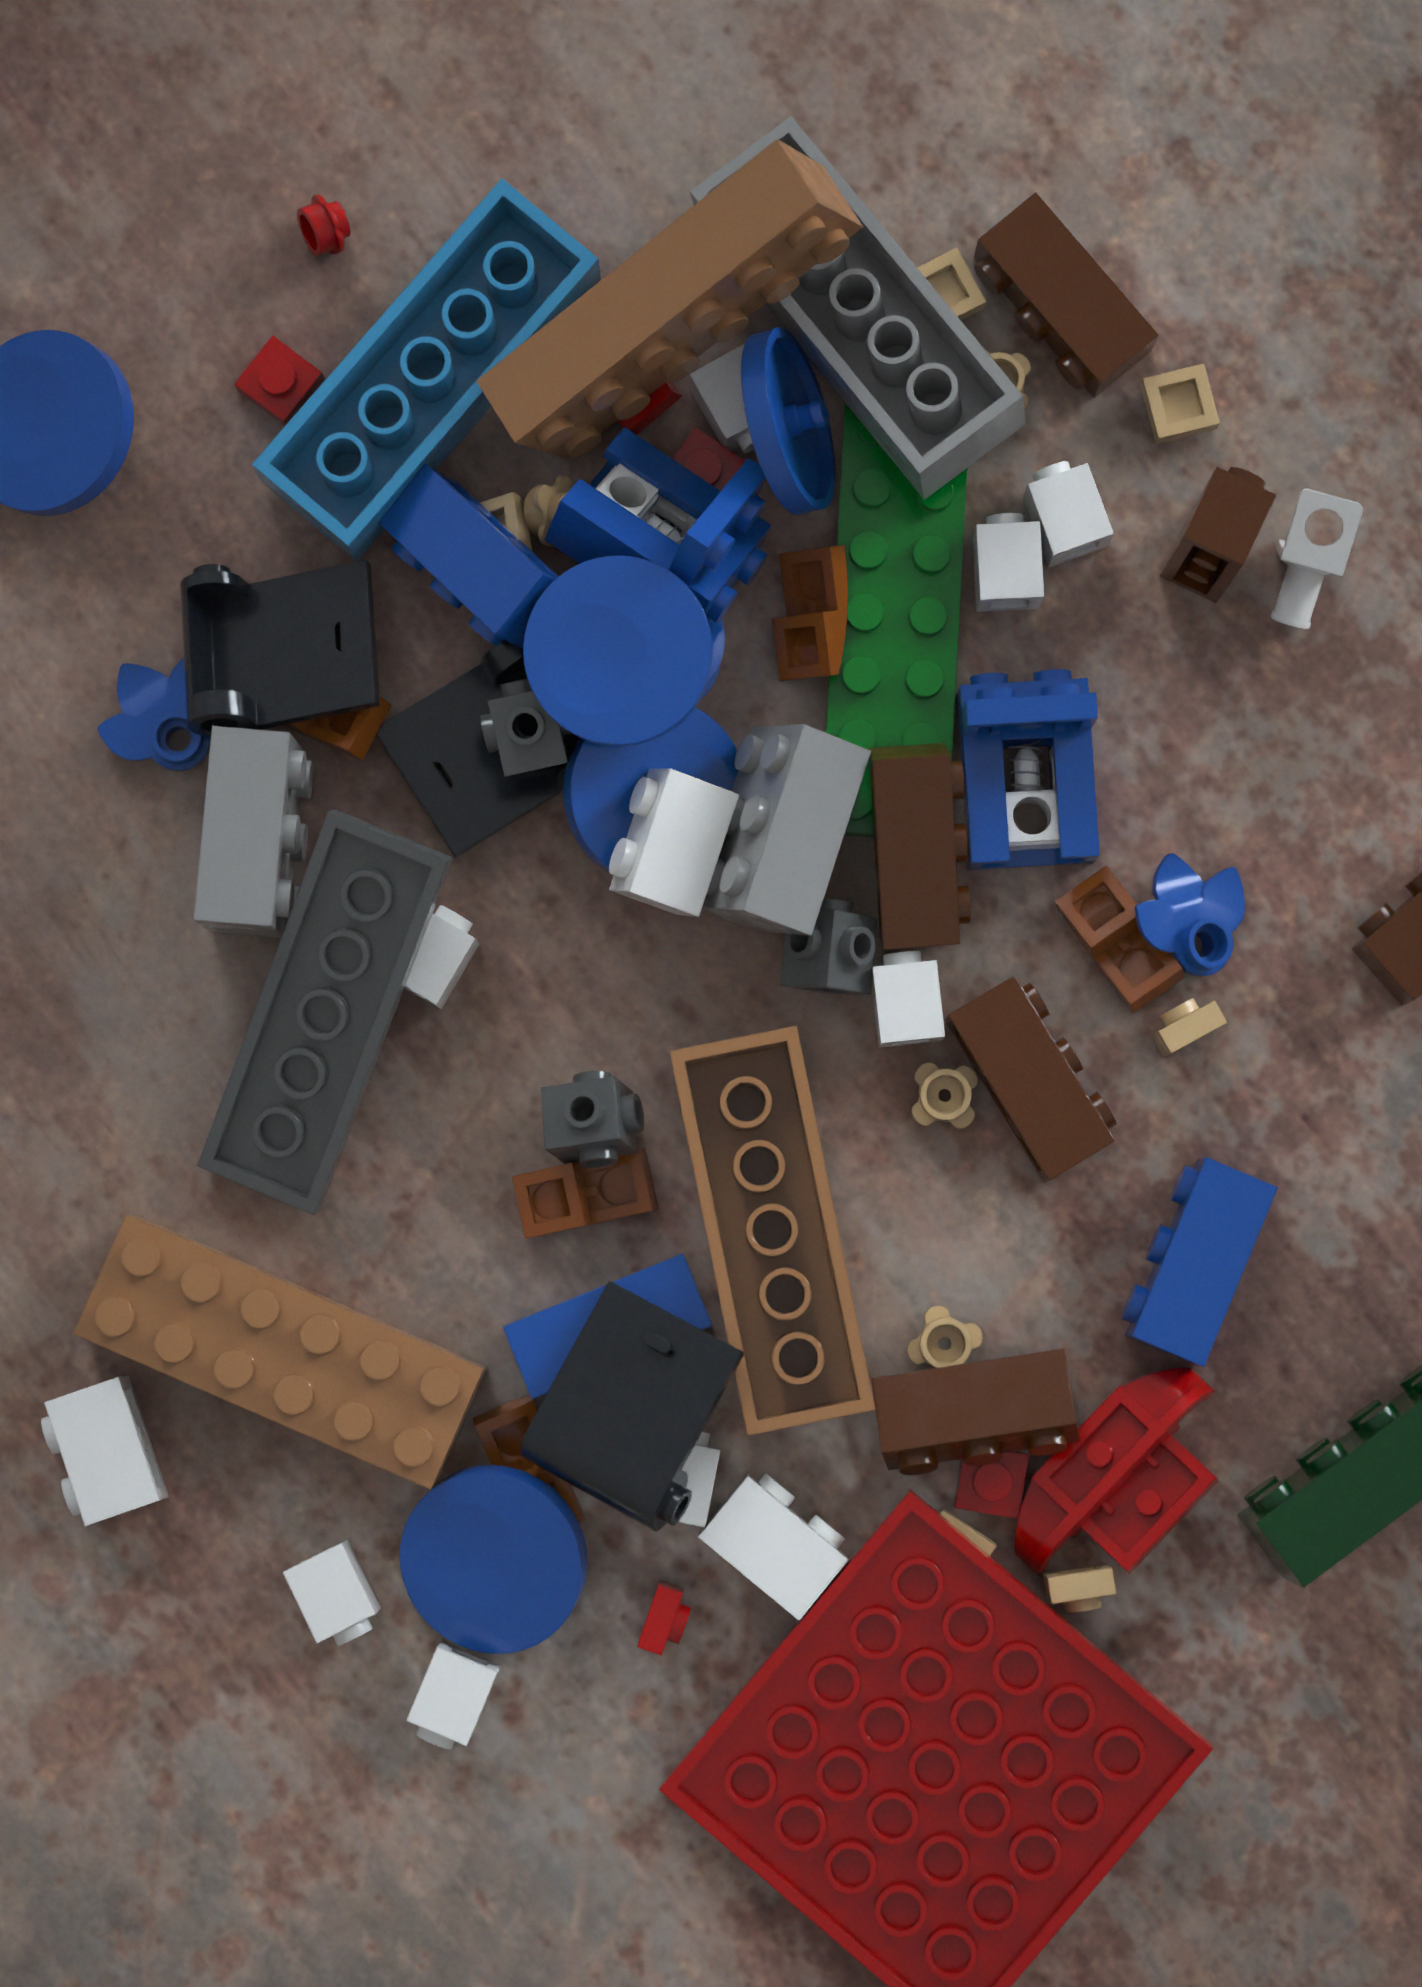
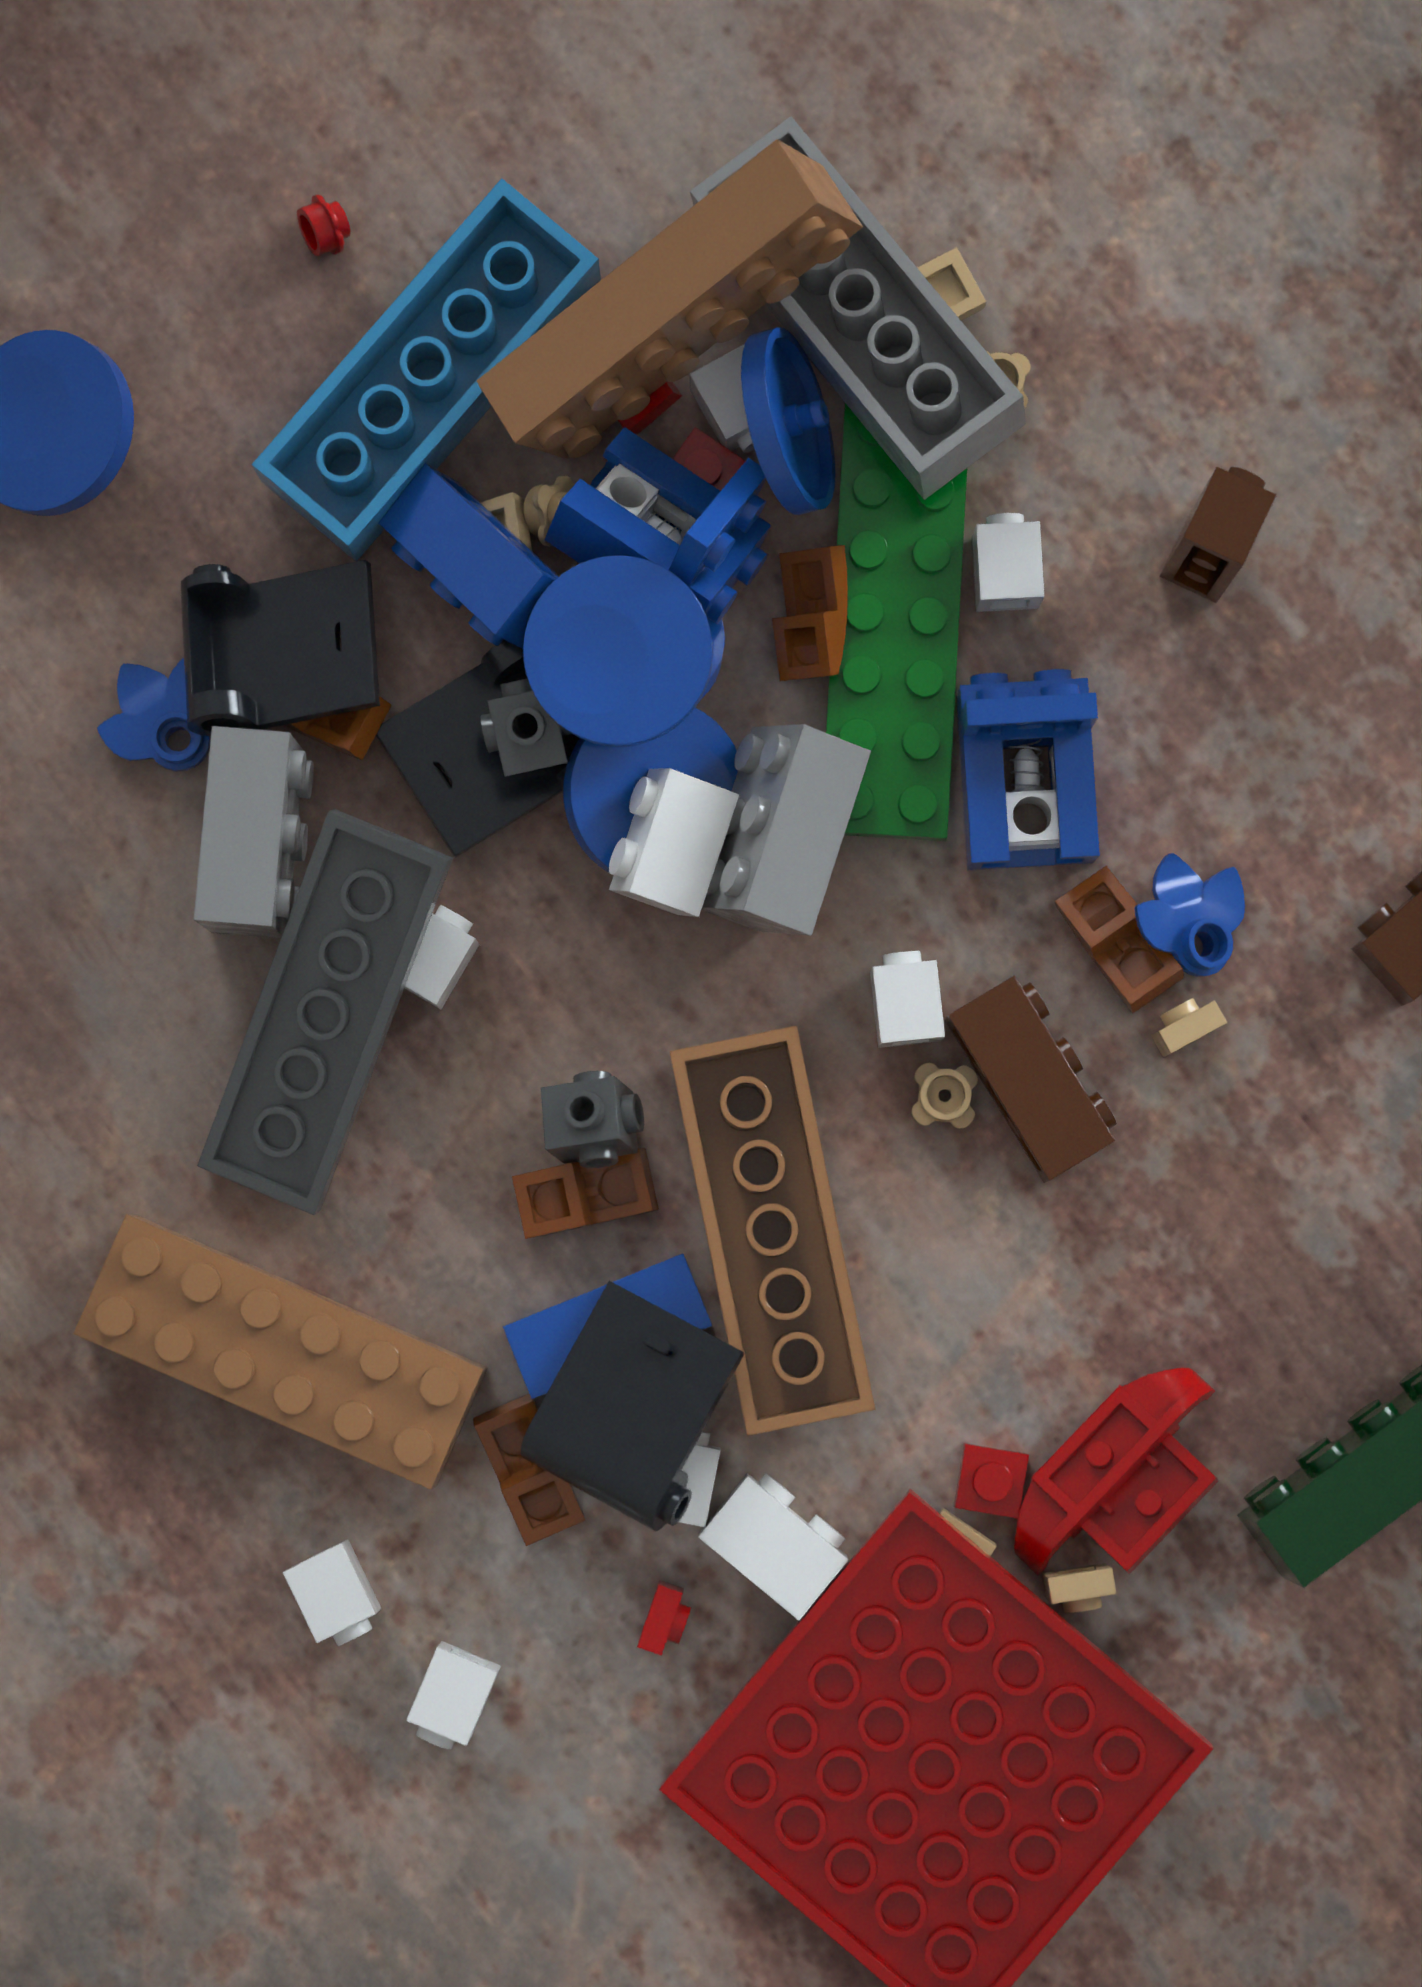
white brick [41,1375,169,1526] -> none
red plate [234,335,325,426] -> none
blue piece [400,1465,588,1654] -> none
dark grey brick [780,899,877,995] -> none
reddish brown brick [868,743,971,950] -> none
reddish brown brick [871,1348,1080,1475] -> none
tan plate [907,1306,983,1368] -> none
reddish brown brick [973,192,1158,398] -> none
white brick [1023,461,1114,568] -> none
blue brick [1121,1157,1278,1367] -> none
tan plate [1140,363,1220,444] -> none
white bracket [1271,489,1363,629] -> none

